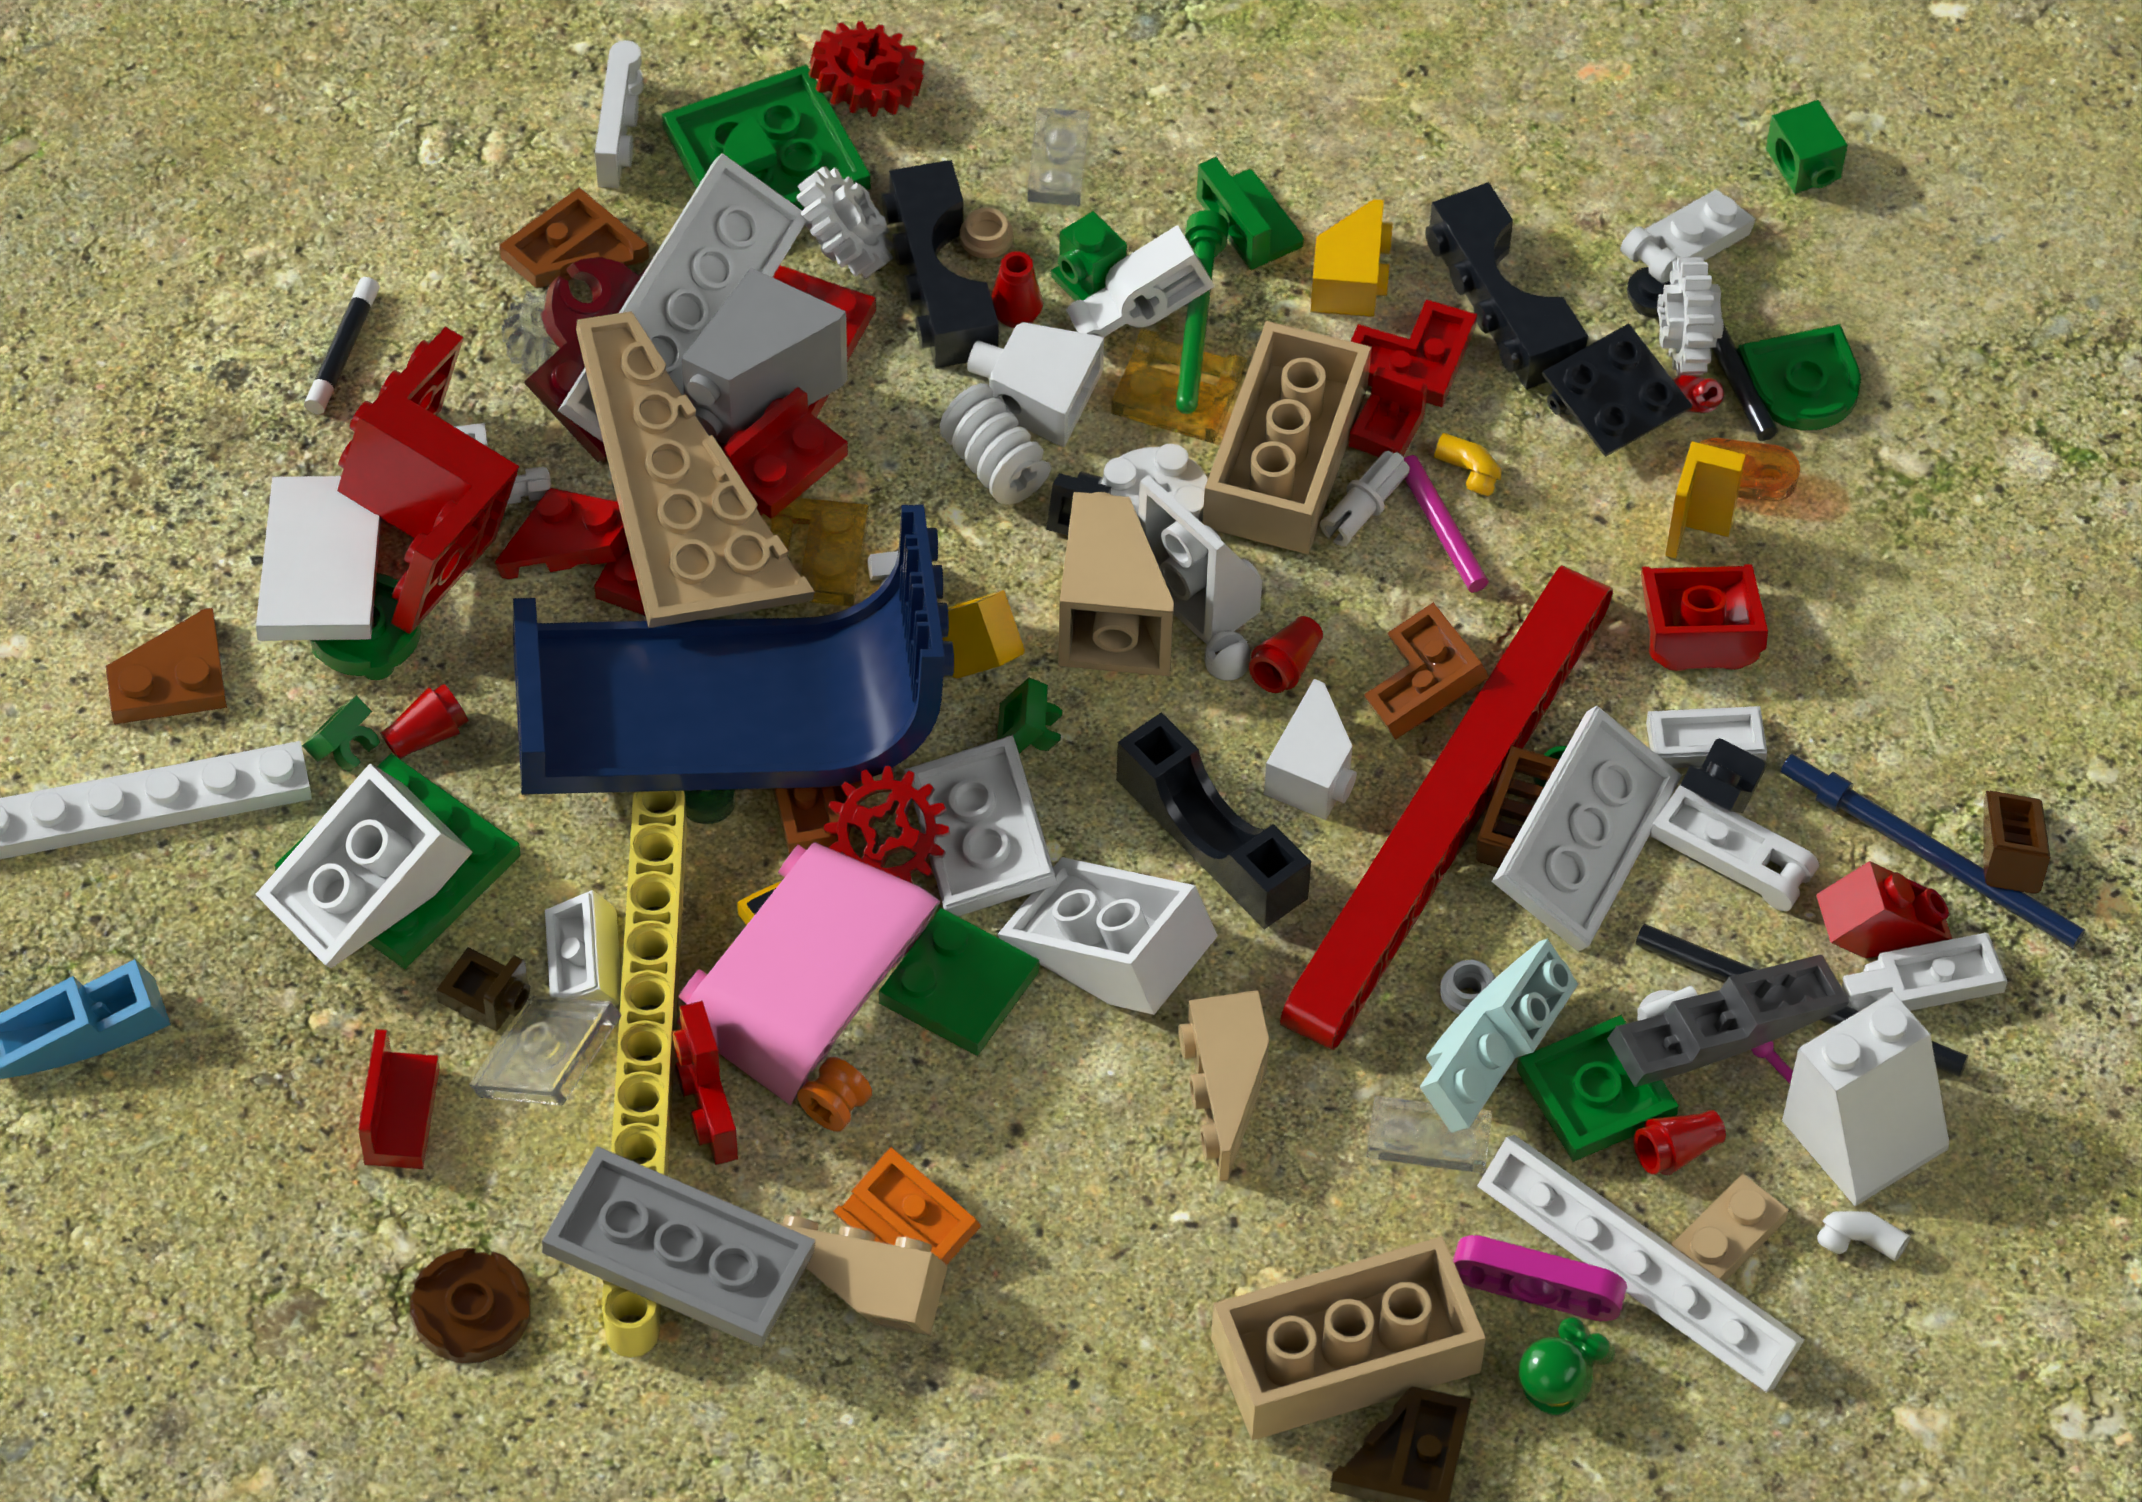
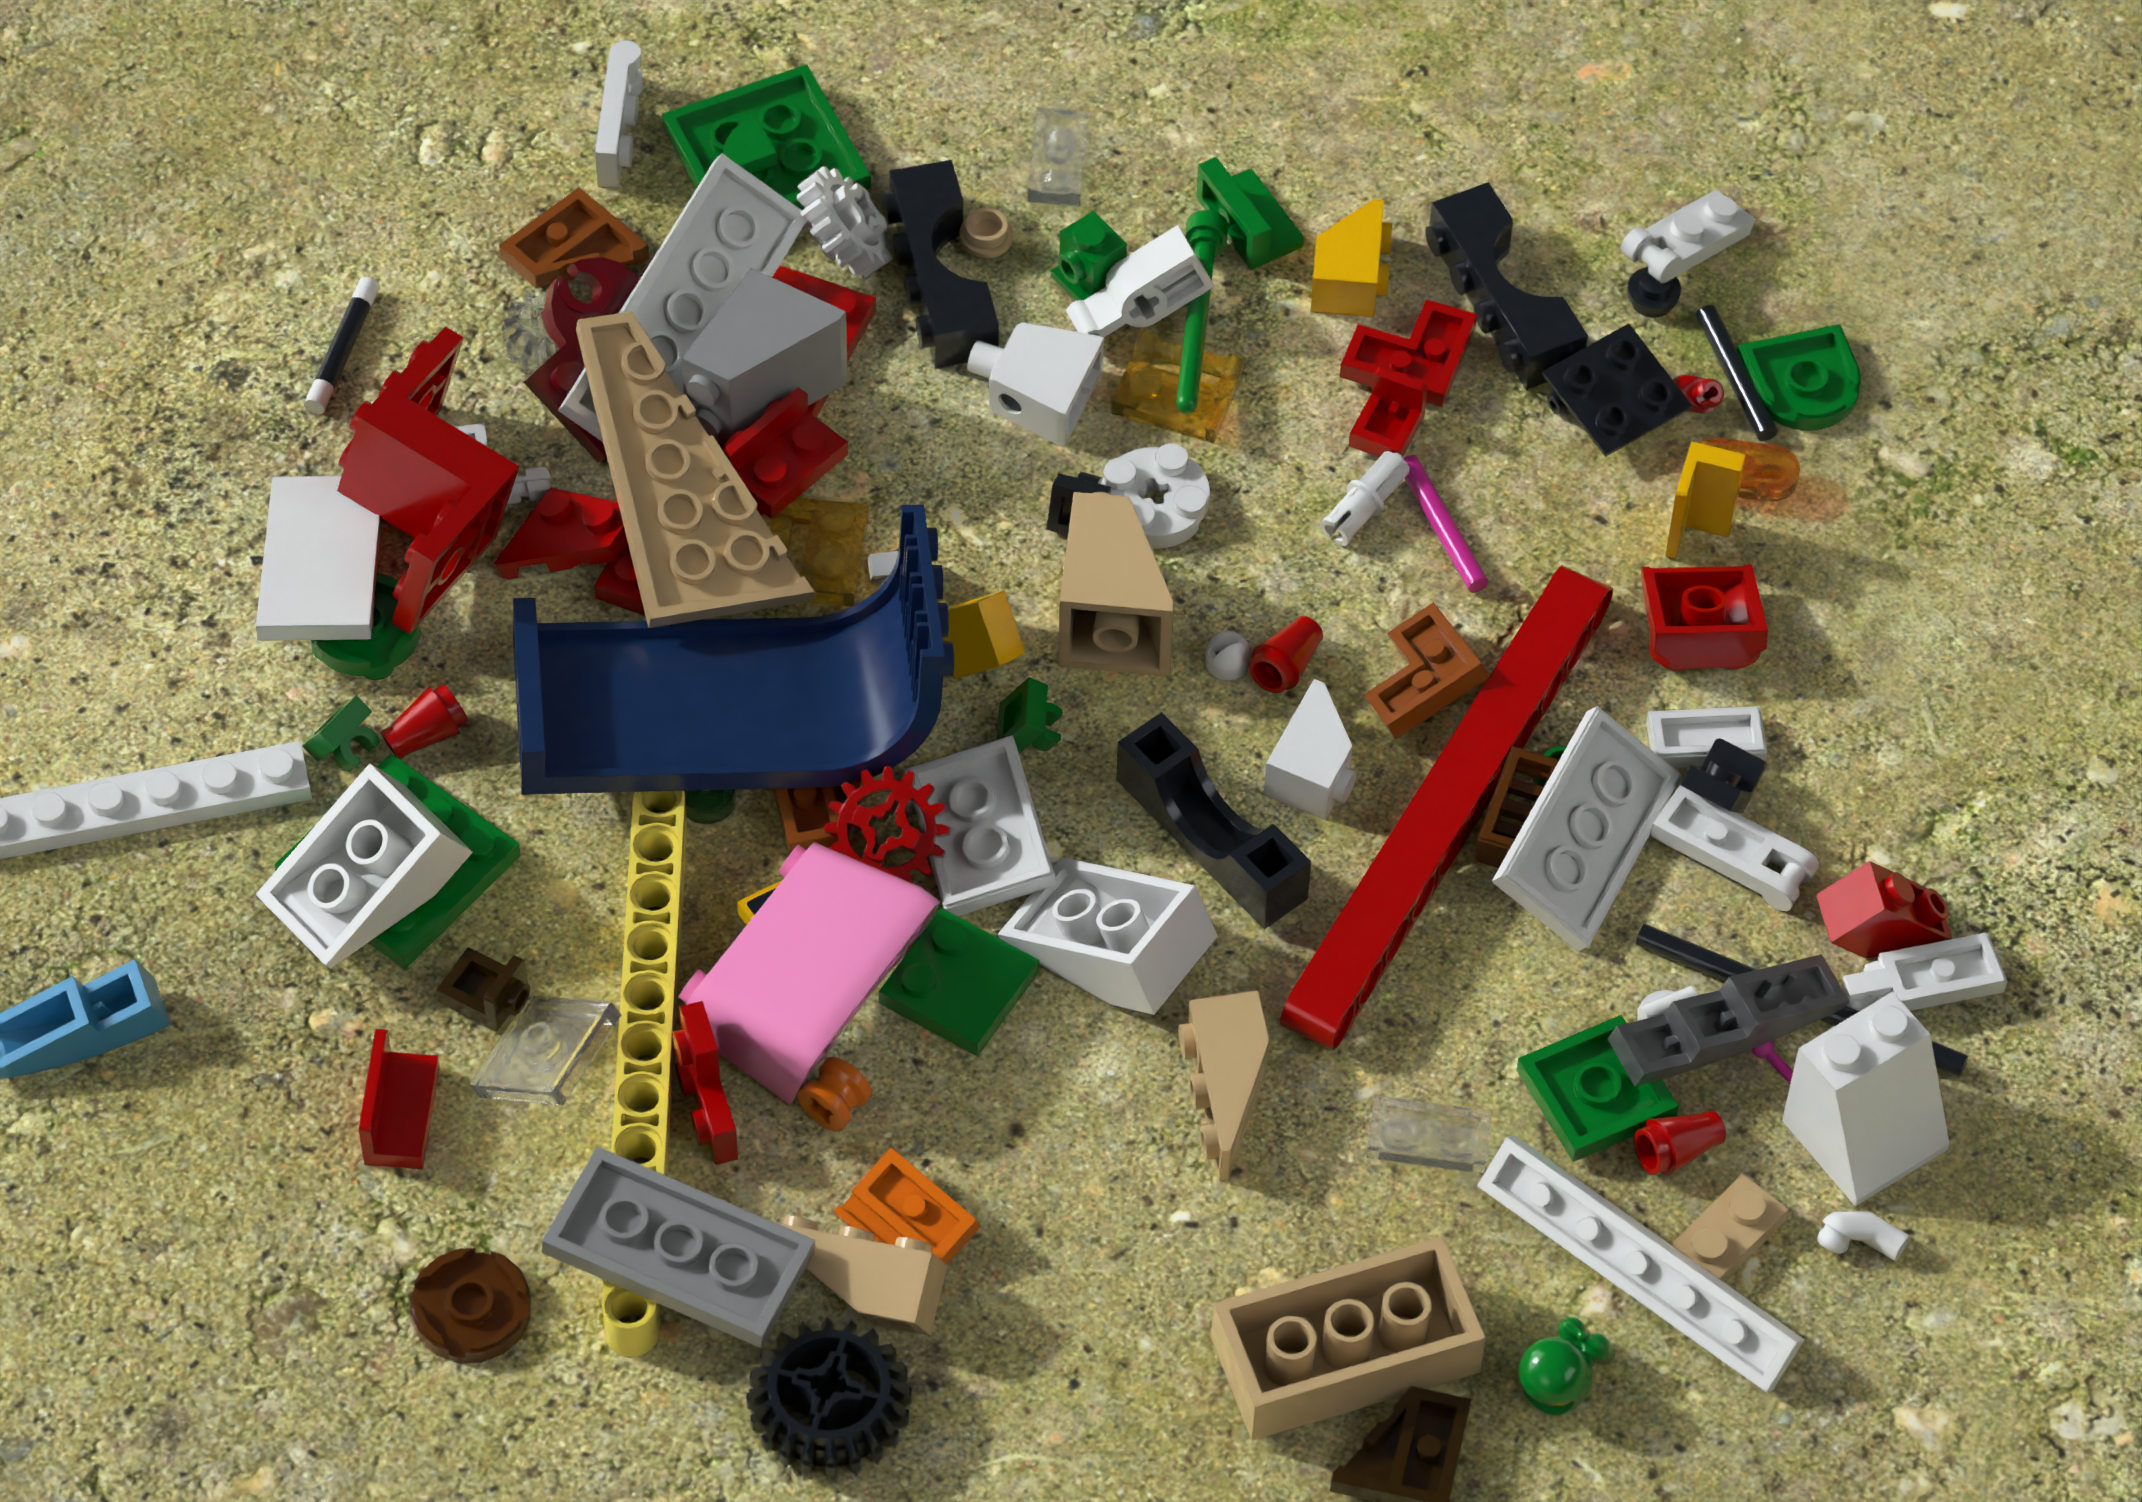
dark orange wing [106,608,227,725] -> none
white slope [545,890,621,1012] -> none
red gear [809,21,925,117] -> none
white piece [940,383,1052,505] -> none
red cone [991,251,1043,328] -> none
white slope [1138,475,1262,644] -> none
tan brick [1203,321,1371,555] -> none
light aqua slope [1420,939,1578,1133] -> none
yellow arm [1434,433,1502,496] -> none
light grey plate [1440,960,1496,1015] -> none
dark pink beam [1453,1235,1627,1321] -> none
white gear [1657,257,1723,375] -> none
green brick [1766,99,1848,194] -> none
dark blue bar [1780,753,2085,949] -> none
reddish brown slope [1983,790,2050,894] -> none
none -> black gear [746,1317,912,1480]

